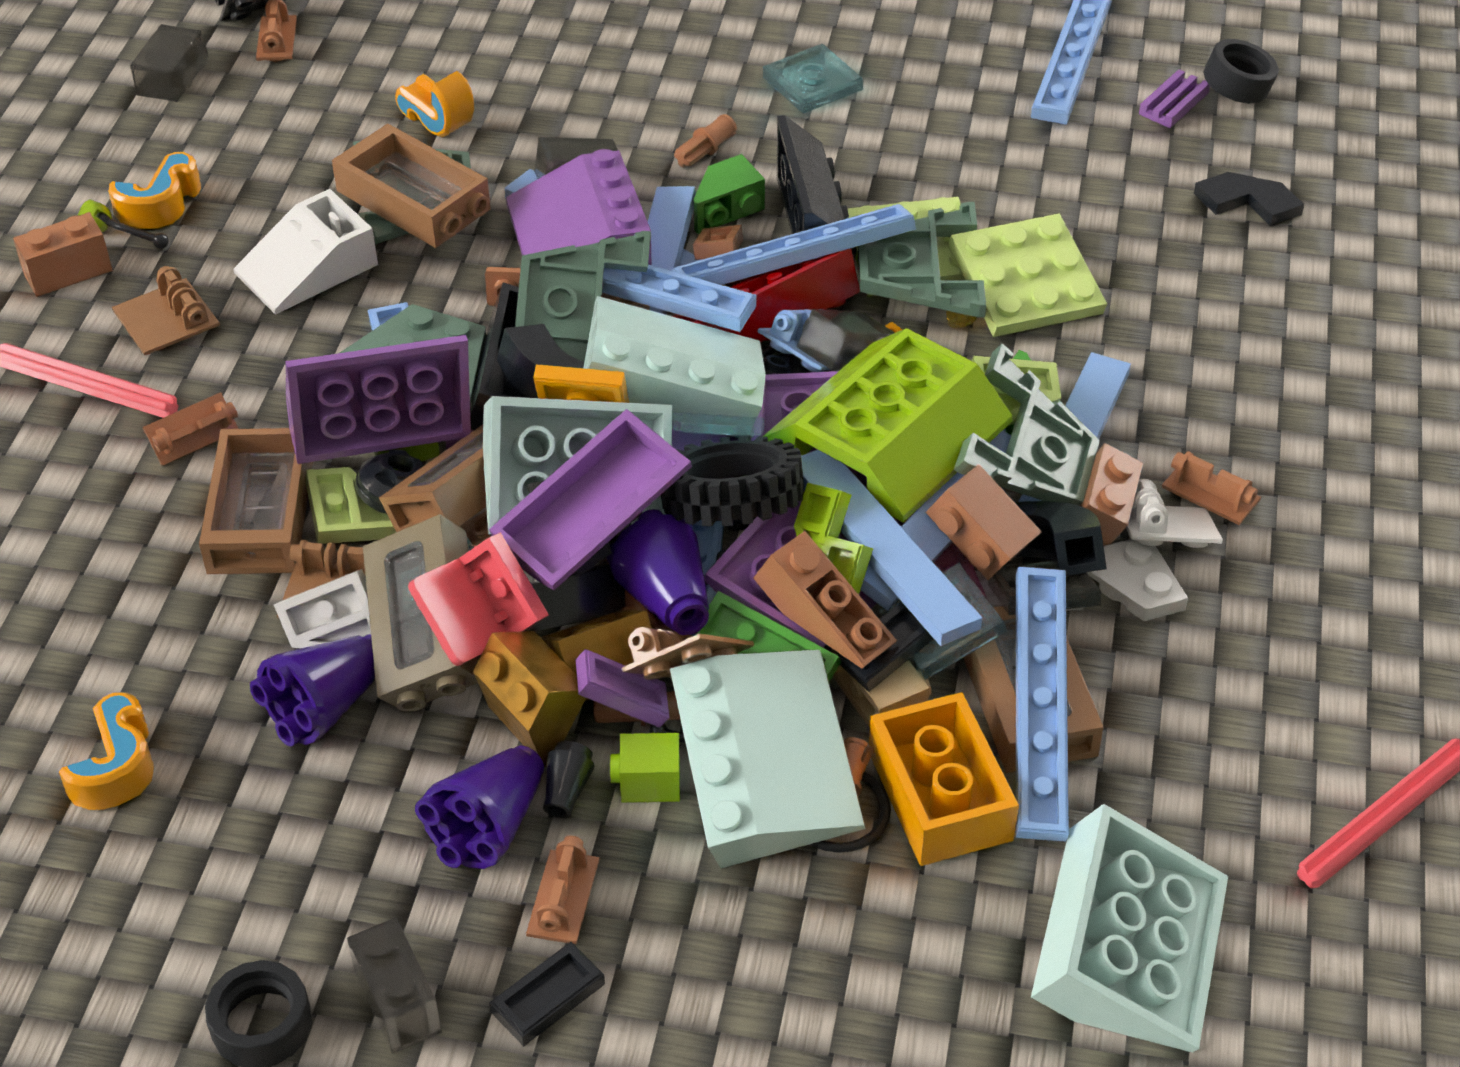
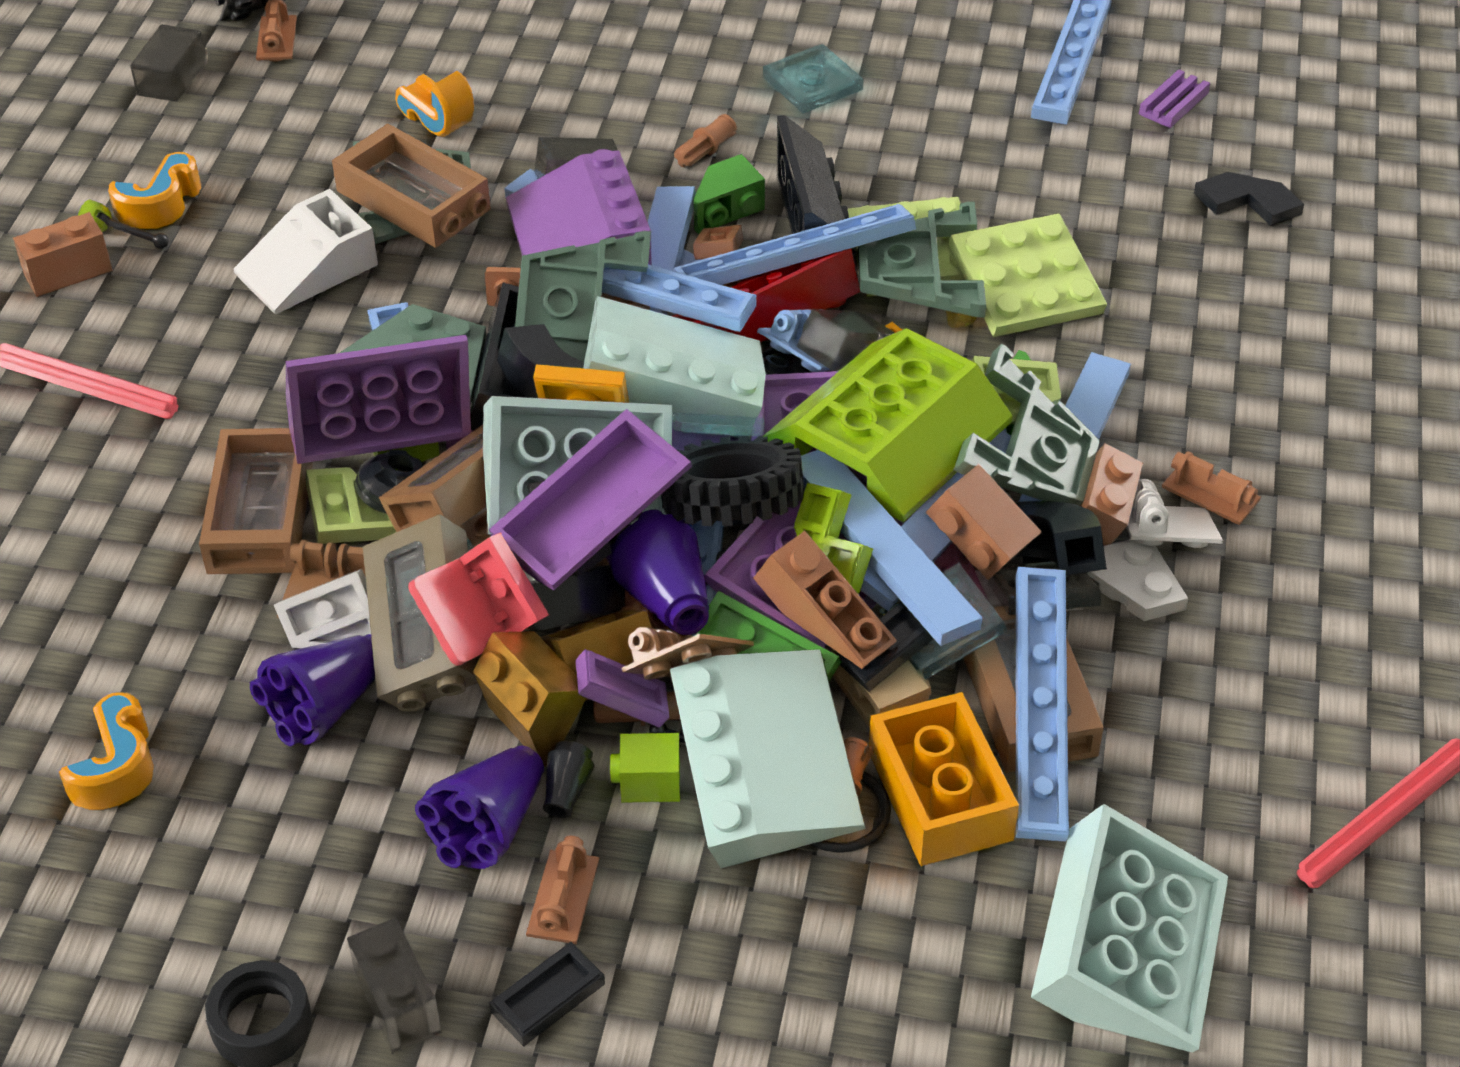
medium nougat hinge [112,266,220,356] -> none
nougat hinge [143,392,239,466] -> none
black tyre [1203,39,1279,104] -> none

